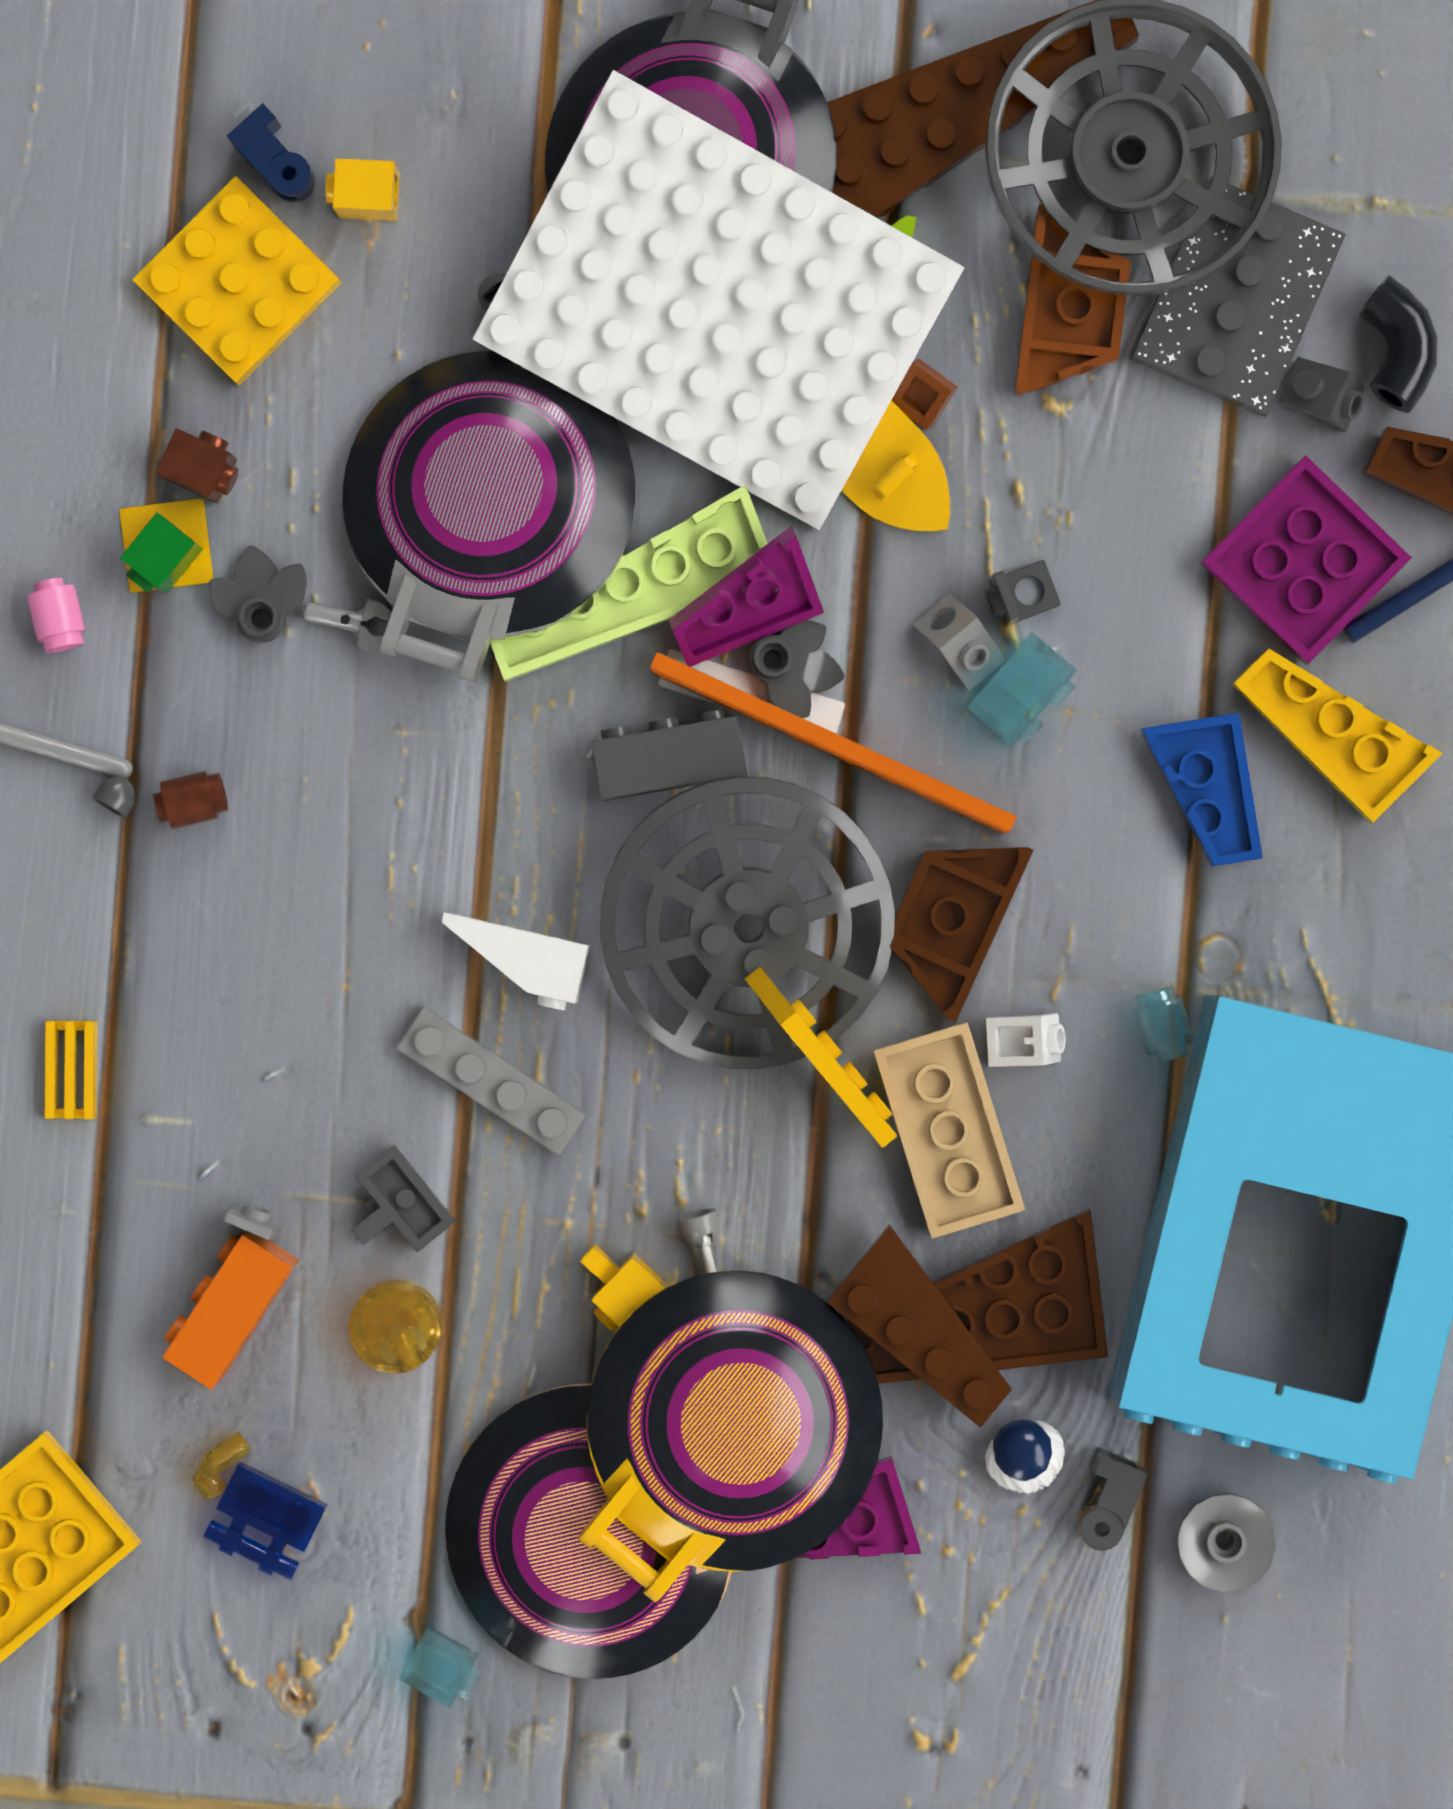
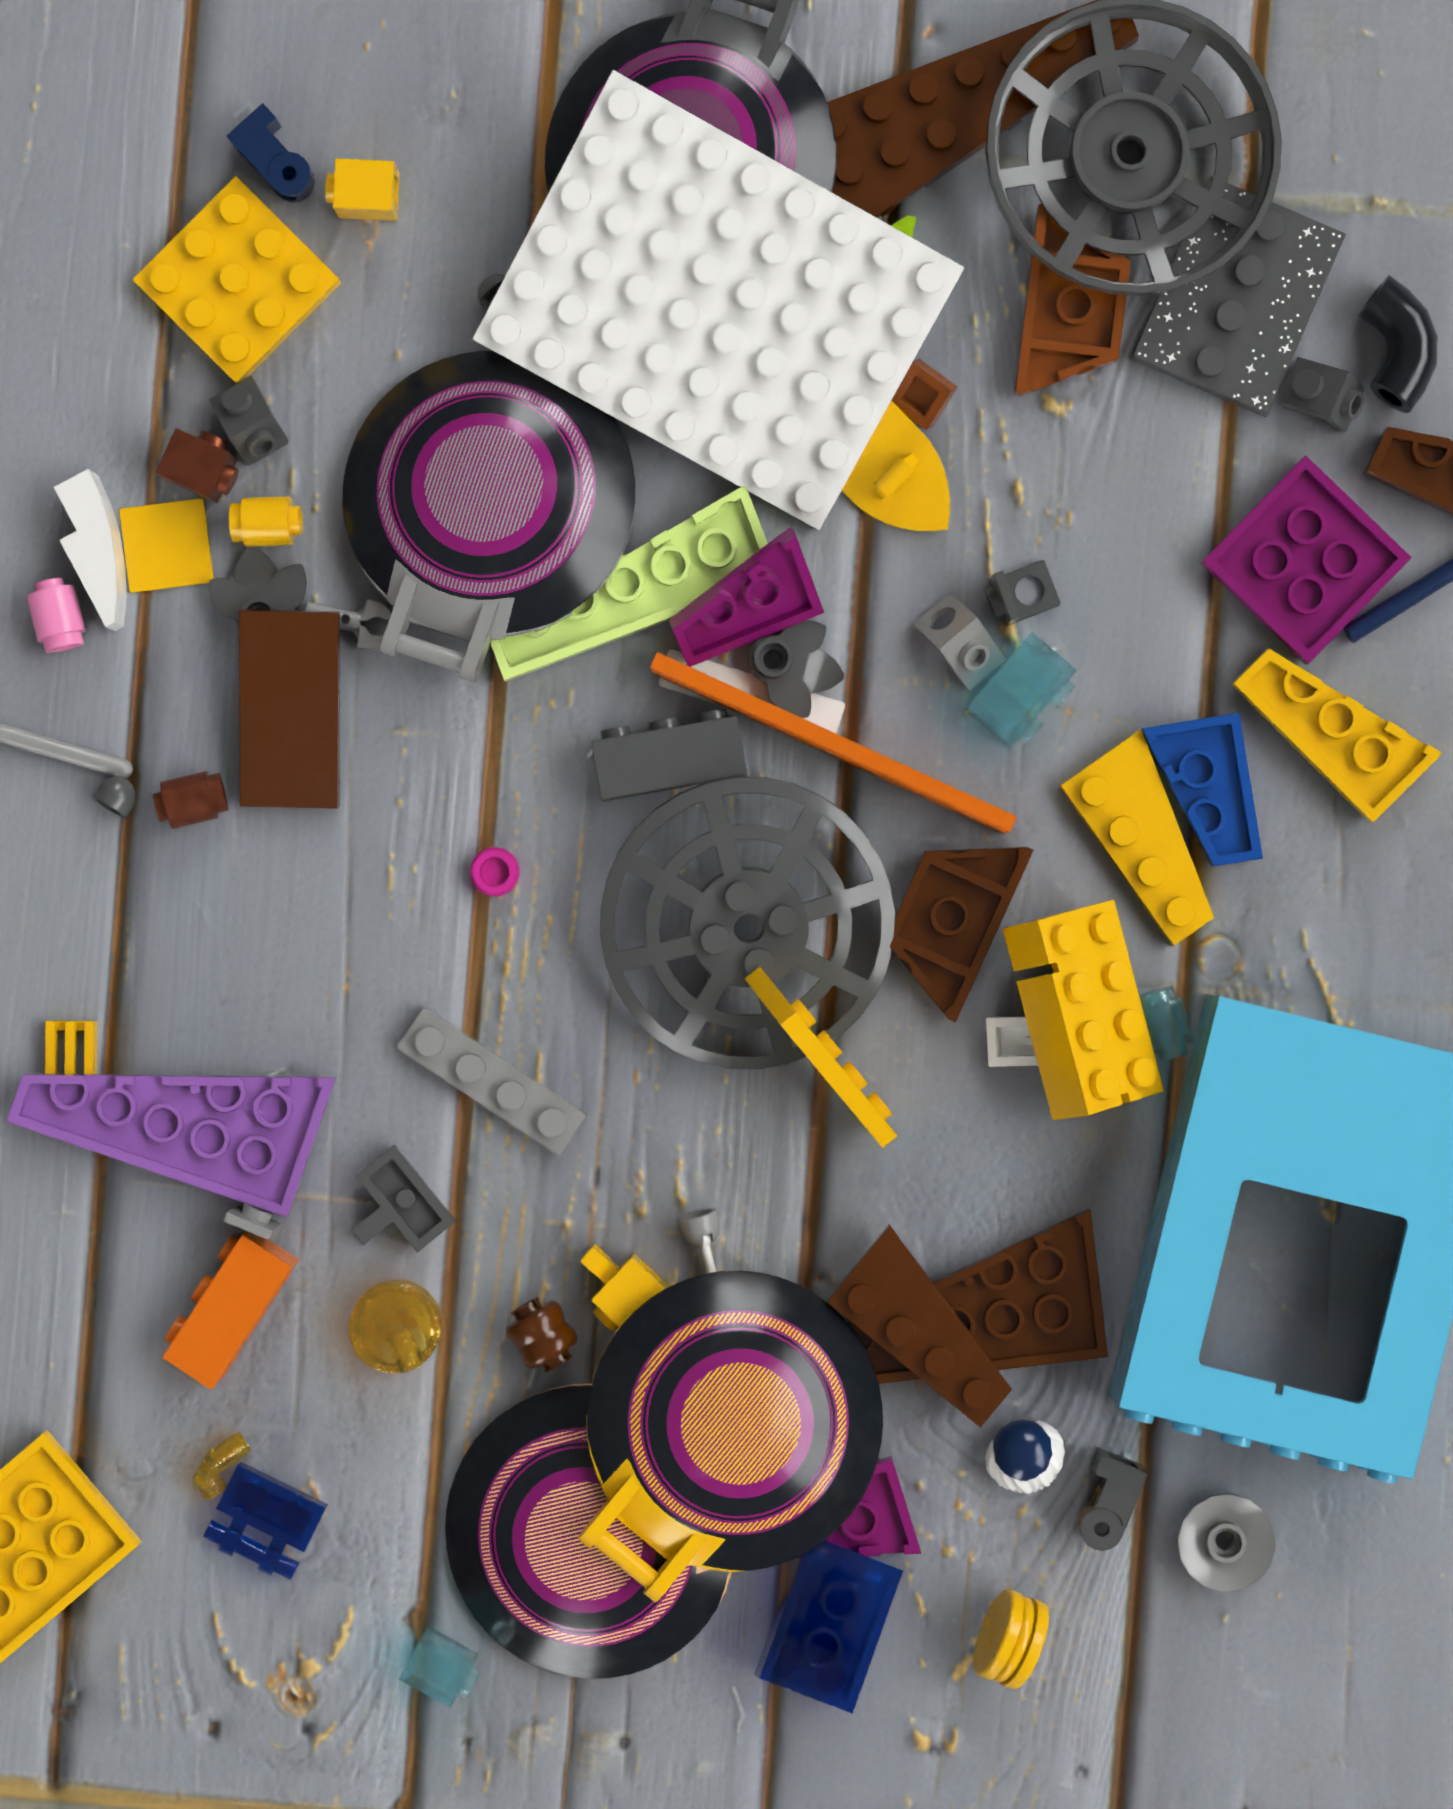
green brick [120,512,203,594] -> none
white slope [442,913,591,1010] -> none
tan plate [873,1021,1025,1239] -> none
none -> medium lavender wing [6,1074,337,1217]
none -> white slope [54,469,127,632]
none -> dark grey bracket [209,375,289,465]
none -> yellow brick [229,496,303,547]
none -> reddish brown tile [239,609,340,809]
none -> dark pink tile [470,847,520,896]
none -> reddish brown piece [506,1297,577,1373]
none -> clear blue slope [754,1540,903,1714]
none -> yellow head [973,1589,1049,1689]
none -> yellow piece [1002,899,1164,1120]
none -> yellow wing [1059,729,1214,946]

